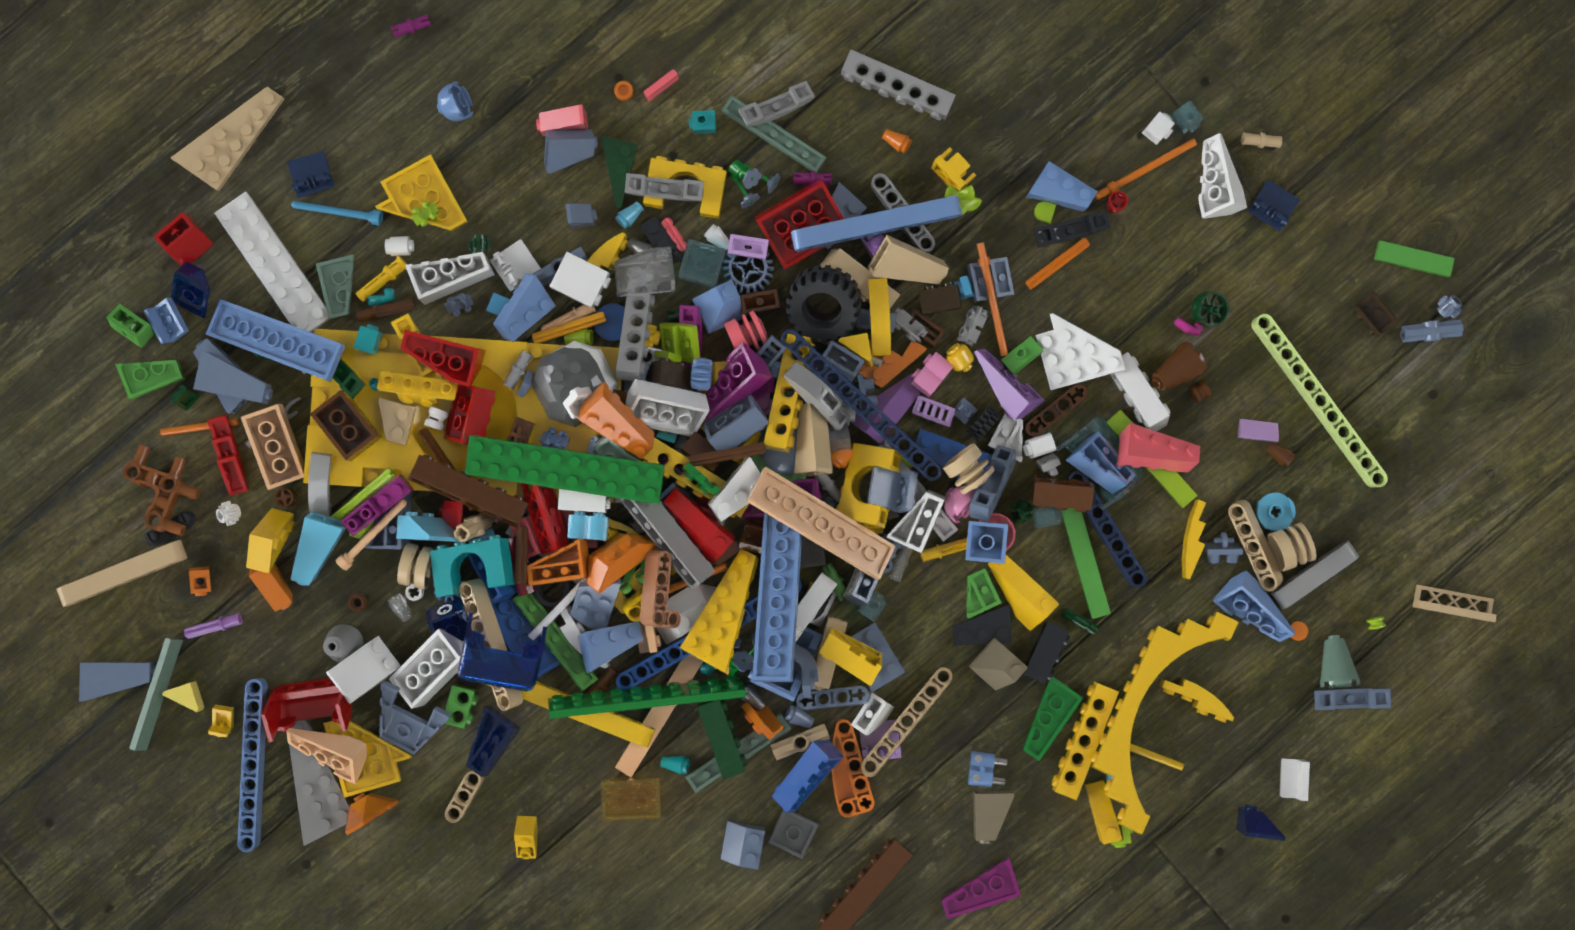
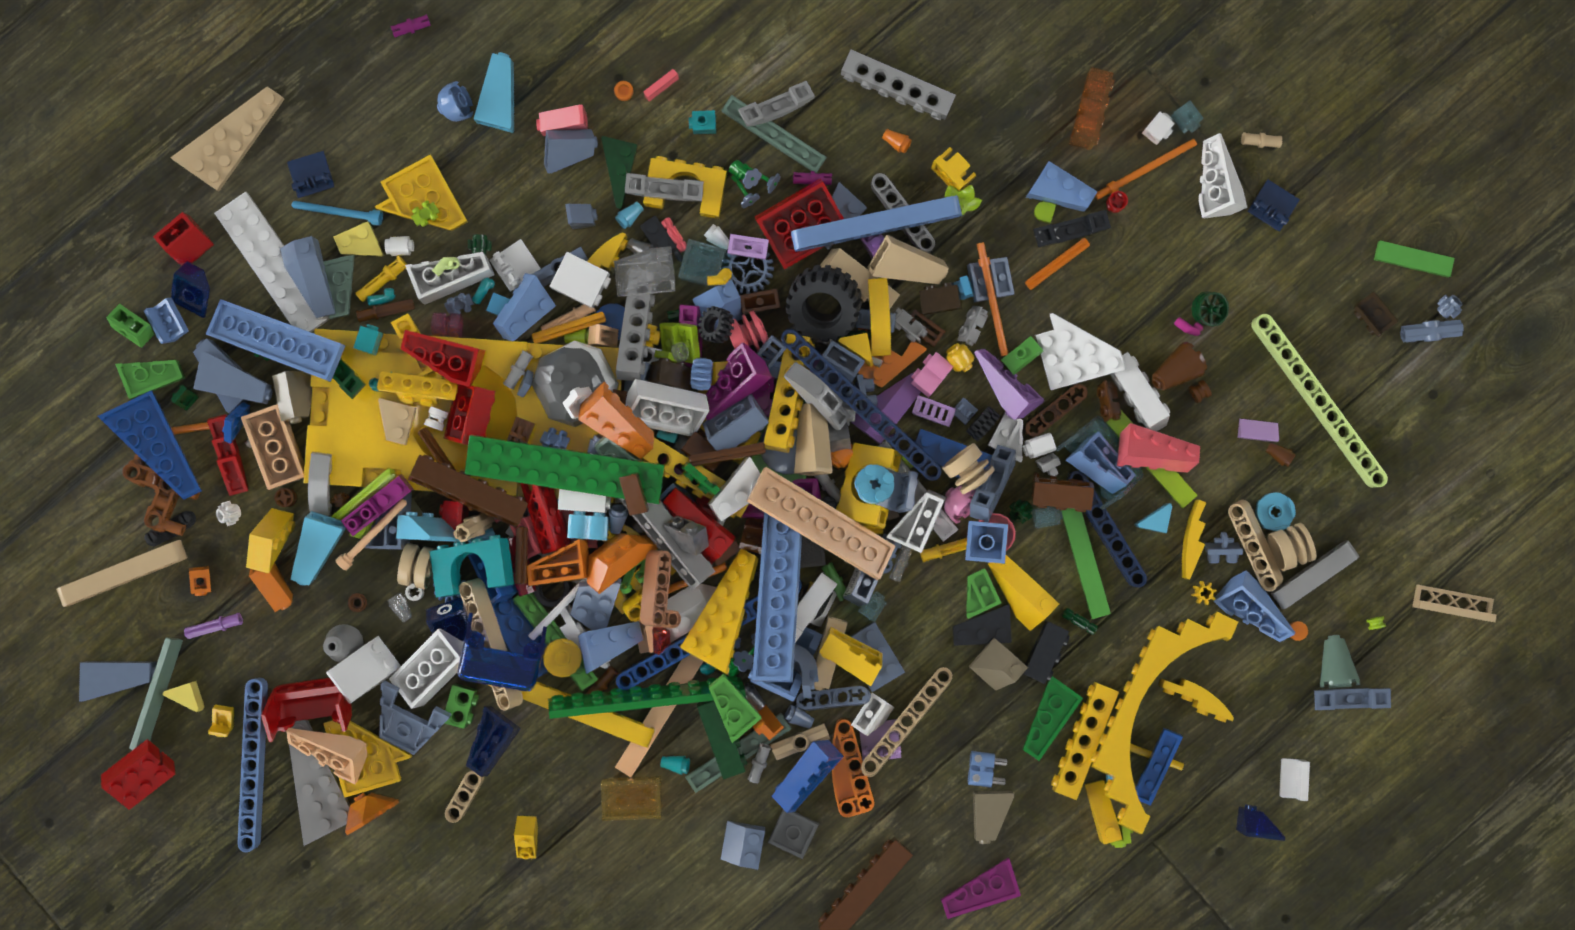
reddish brown brick [310,390,382,461] -> none
none -> blue wing [97,391,202,500]
none -> red piece [101,739,175,810]
none -> blue wing [222,402,250,444]
none -> dark tan slope [272,371,312,424]
none -> sand blue wedge [280,236,336,318]
none -> reddish brown plate [331,492,350,507]
none -> light yellow wing [333,221,384,257]
none -> clear pink wheel [431,312,463,338]
none -> yellowish green arm [432,257,460,277]
none -> teal arm [472,277,495,304]
none -> medium azure slope [474,52,514,133]
none -> yellow tile [543,638,582,678]
none -> light nougat slope [588,324,619,348]
none -> sand blue cone [609,504,628,534]
none -> reddish brown slope [619,472,649,516]
none -> clear red tile [652,627,671,655]
none -> flat silver slope [664,515,709,556]
none -> clear tile [671,342,689,362]
none -> black tyre [698,306,734,344]
none -> yellow arm [707,268,732,286]
none -> bright green wing [709,674,762,743]
none -> light grey pin [747,743,771,783]
none -> medium azure plate [854,464,894,504]
none -> clear orange wedge [1069,67,1115,150]
none -> reddish brown hinge [1097,380,1122,423]
none -> medium azure slope [1134,503,1172,533]
none -> blue plate [1135,728,1183,806]
none -> yellow gear [1191,581,1217,605]

